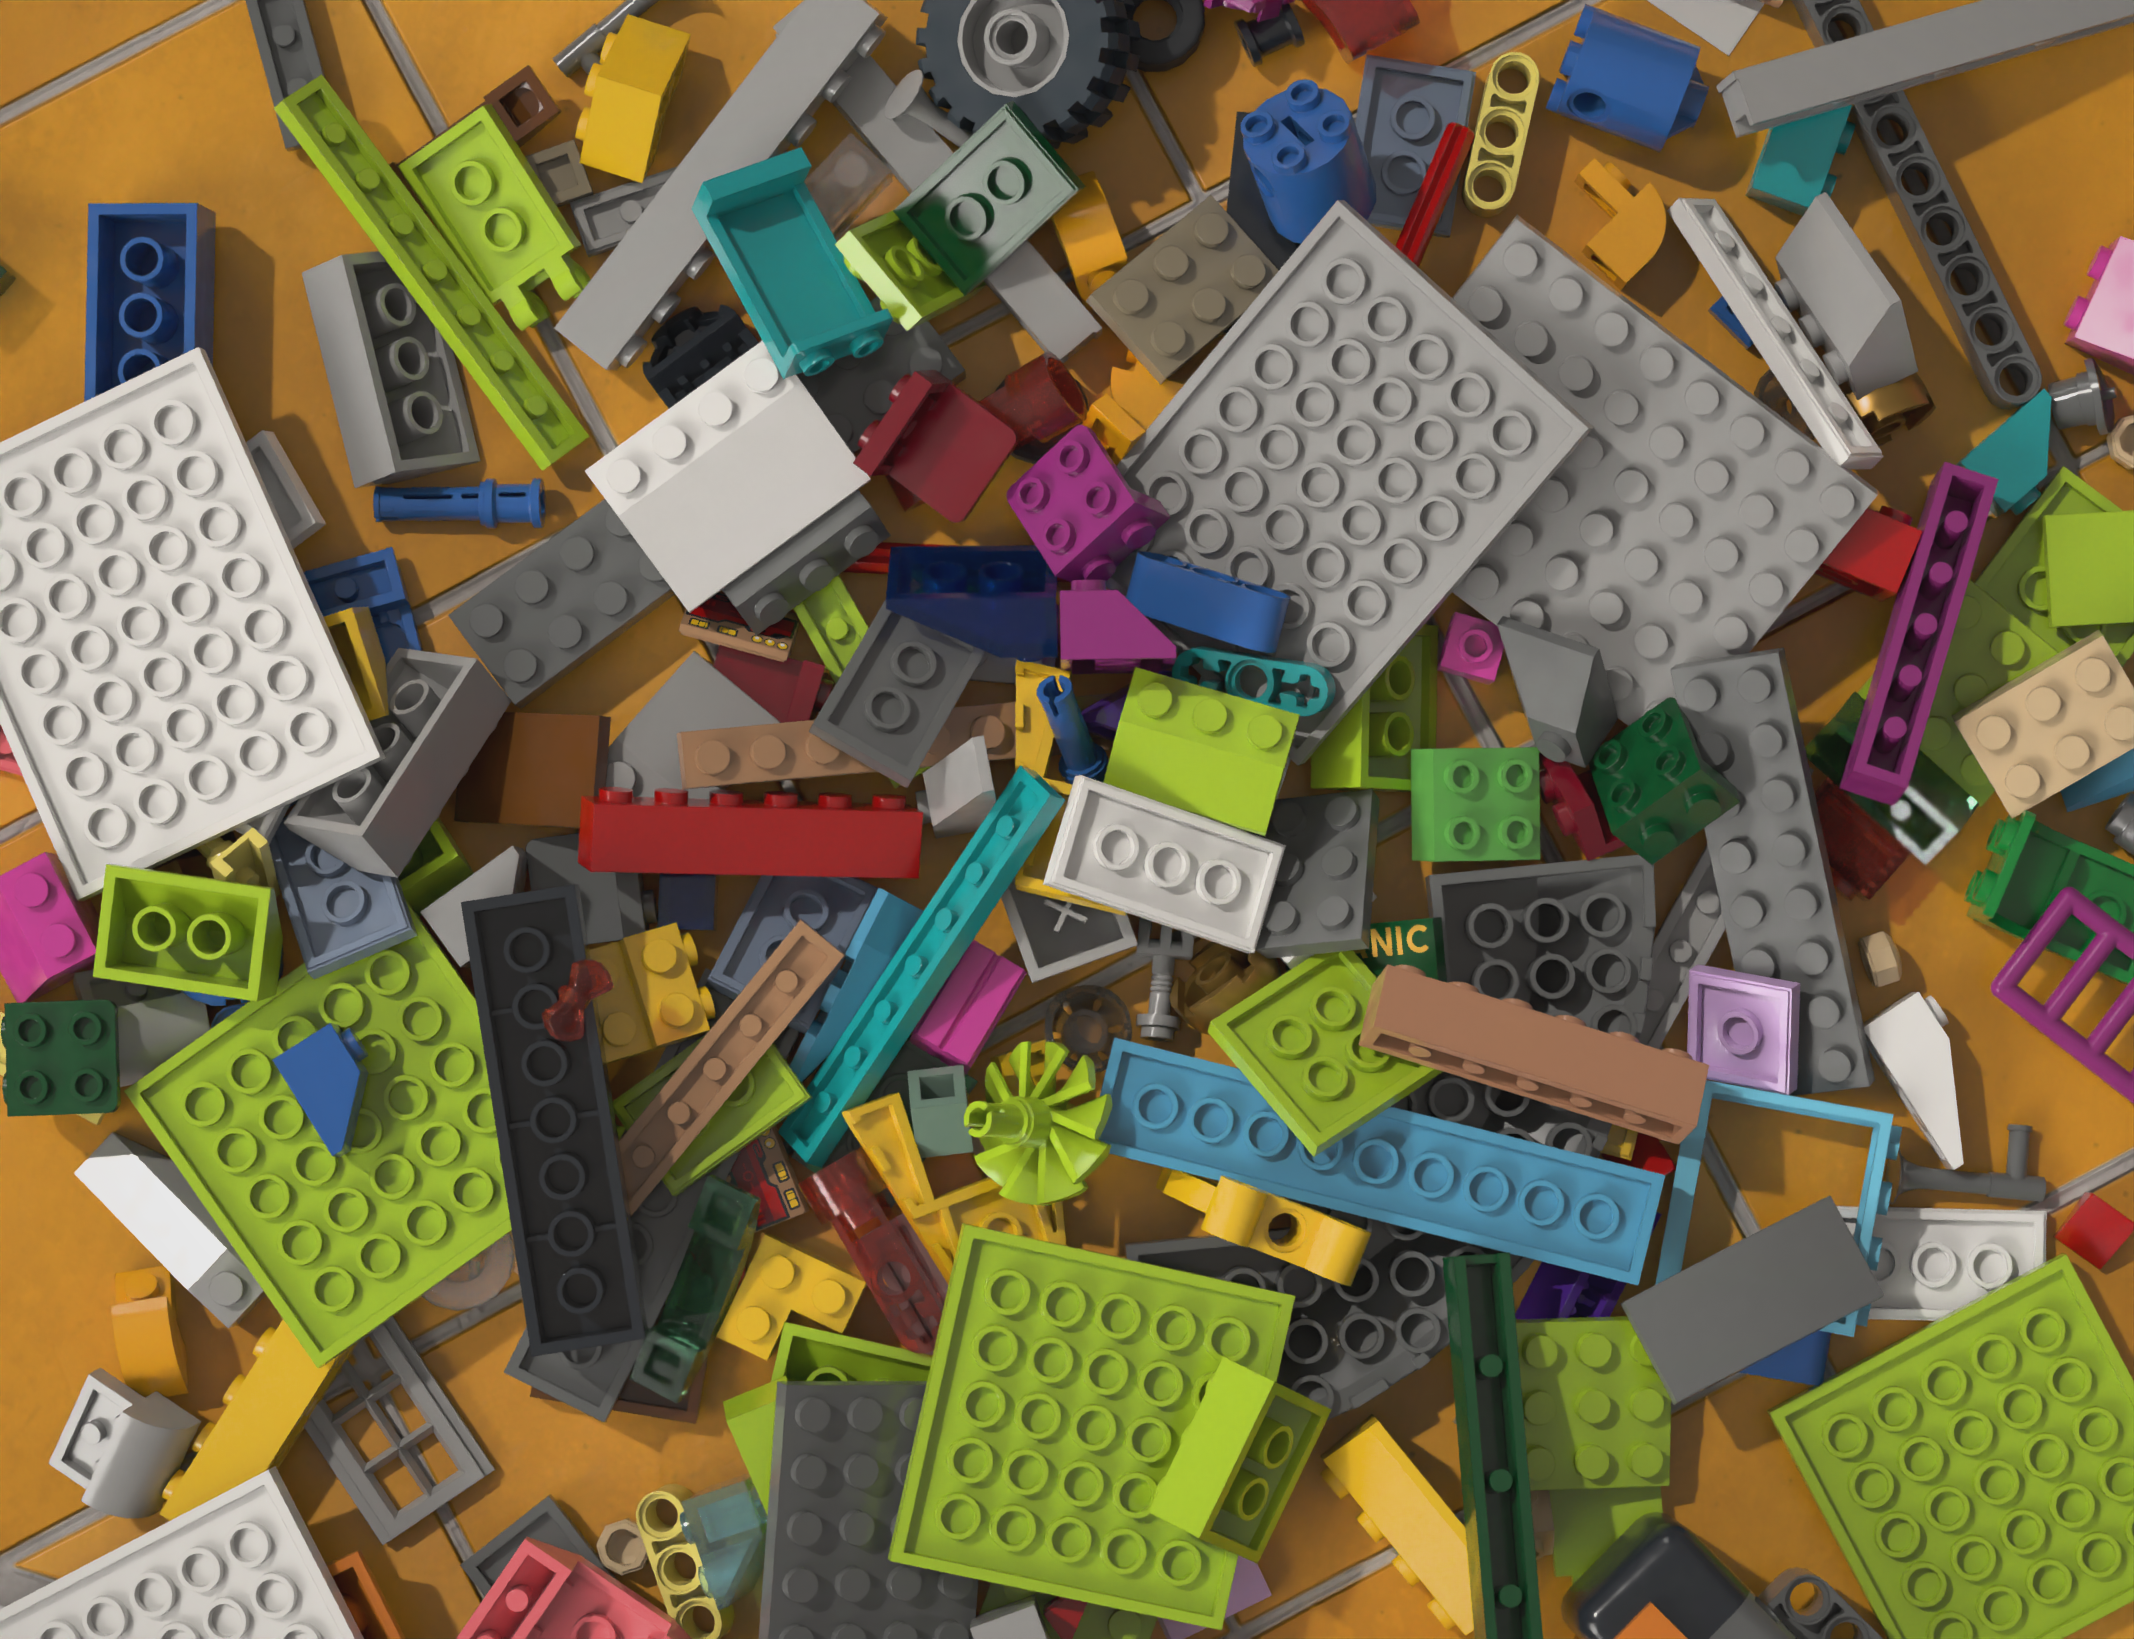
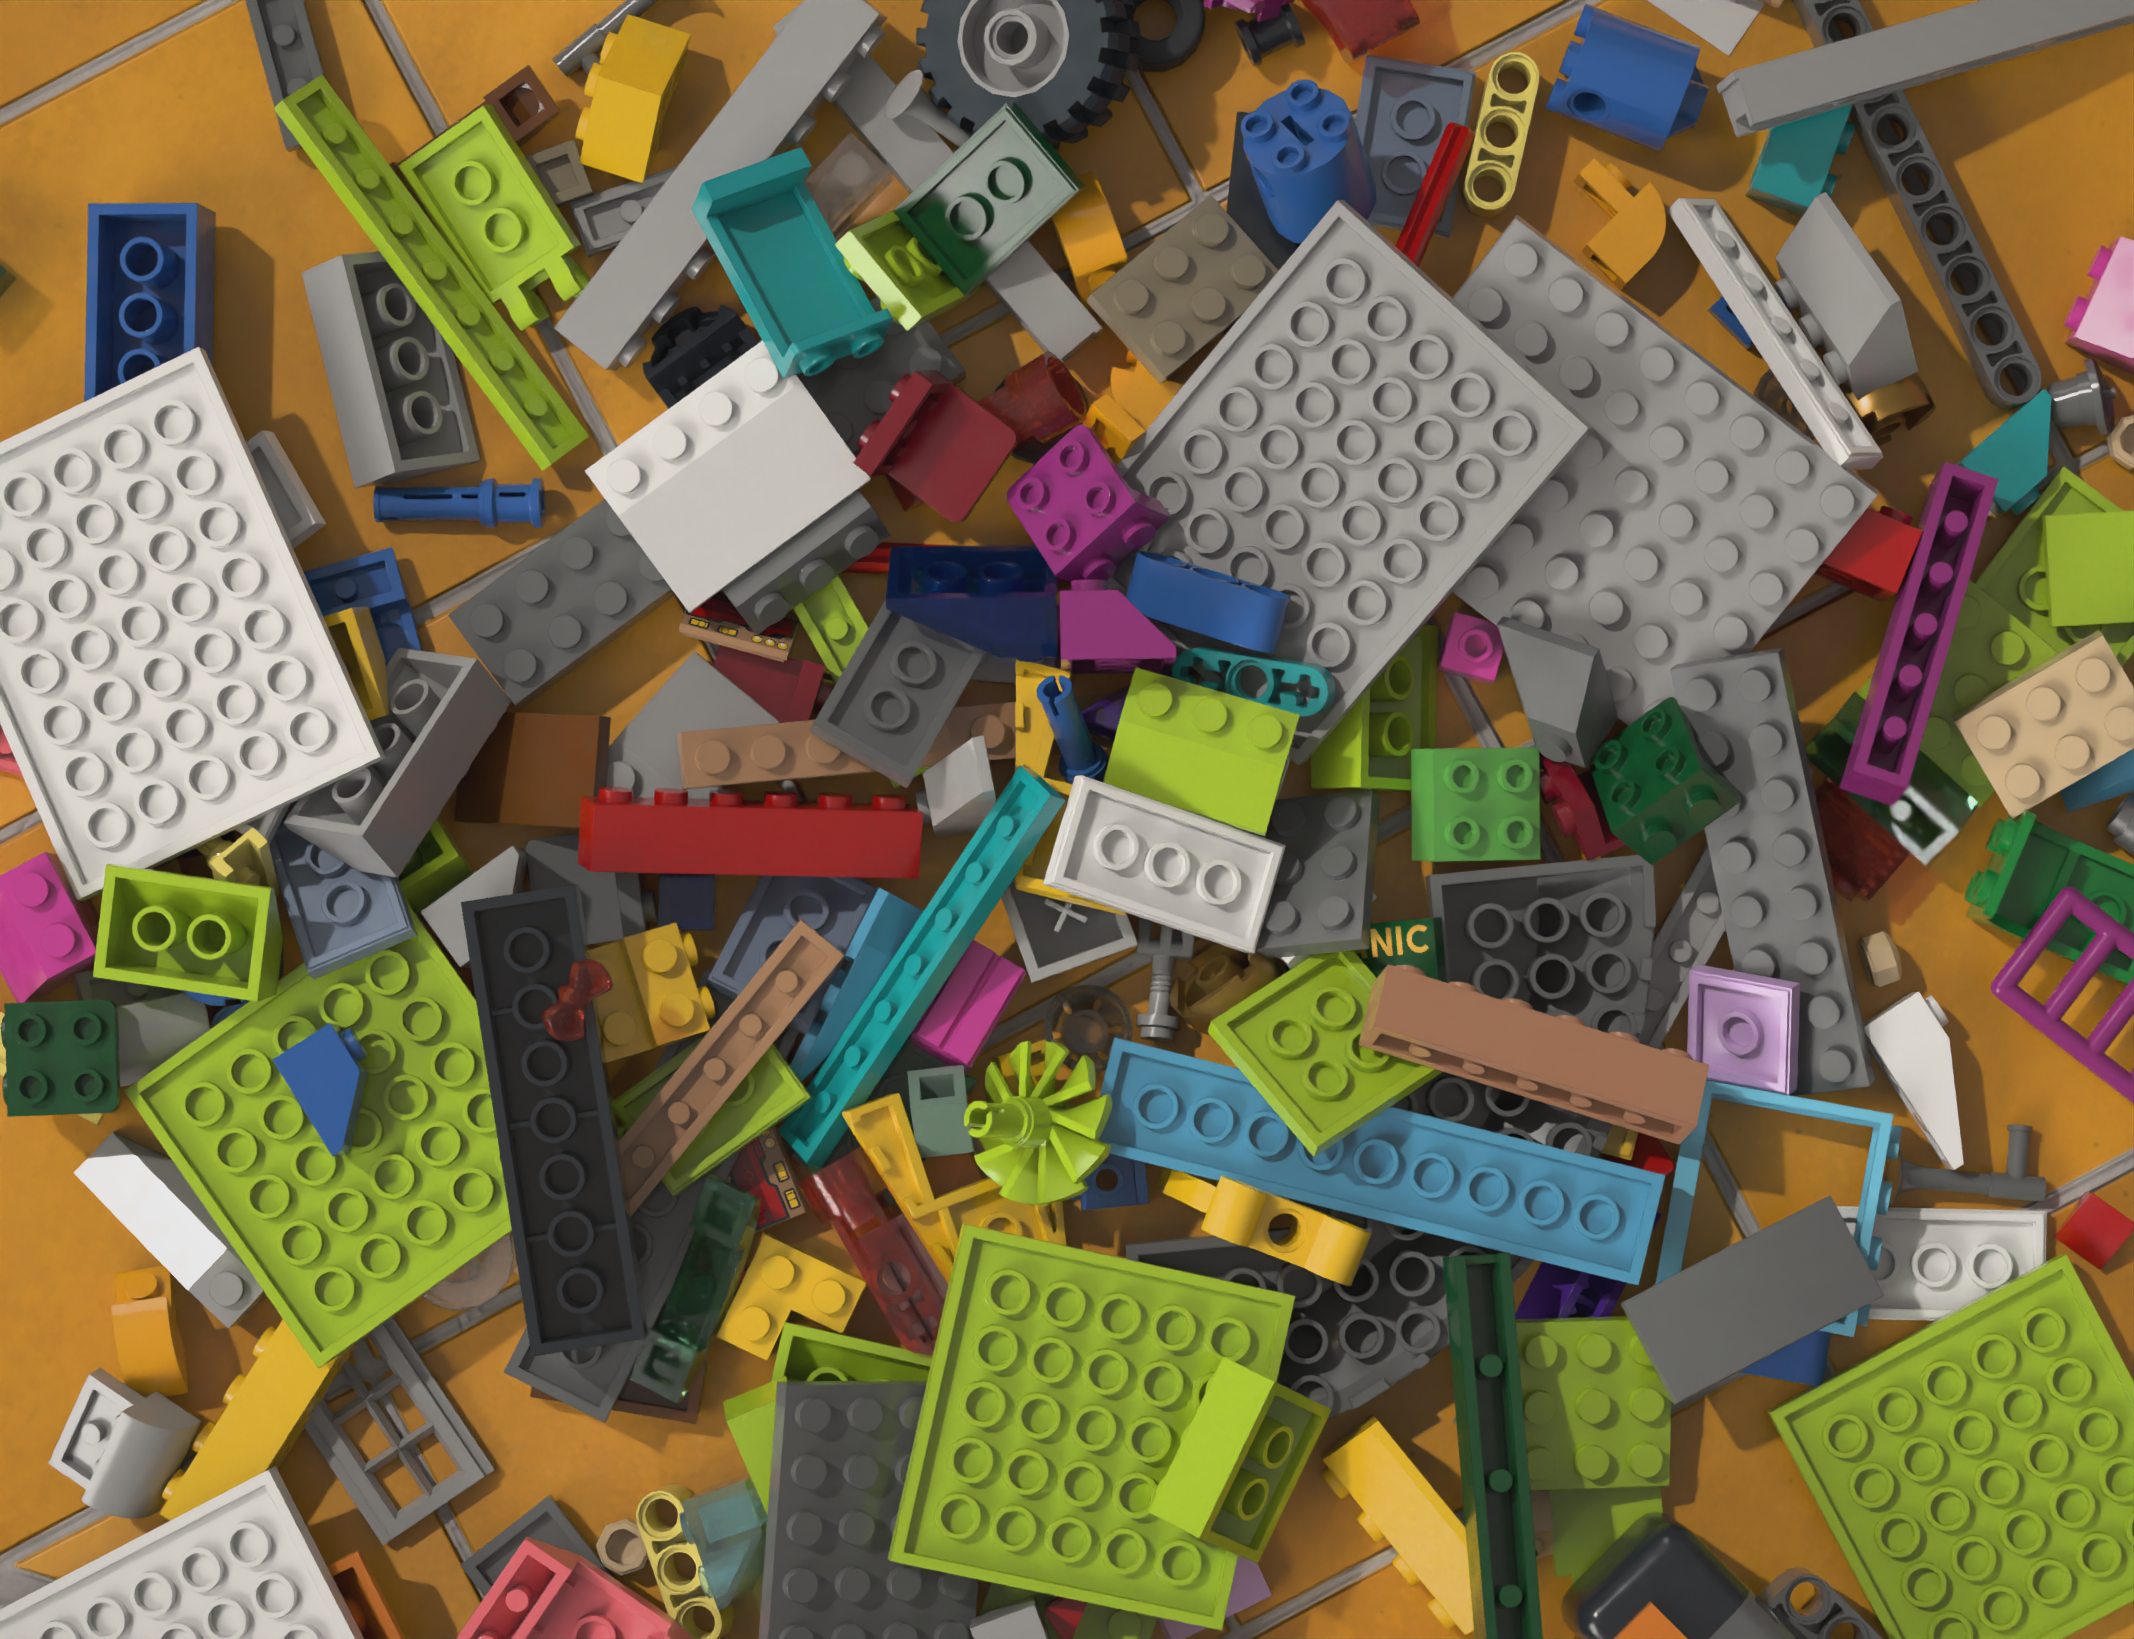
none -> blue brick [1069,1153,1149,1211]

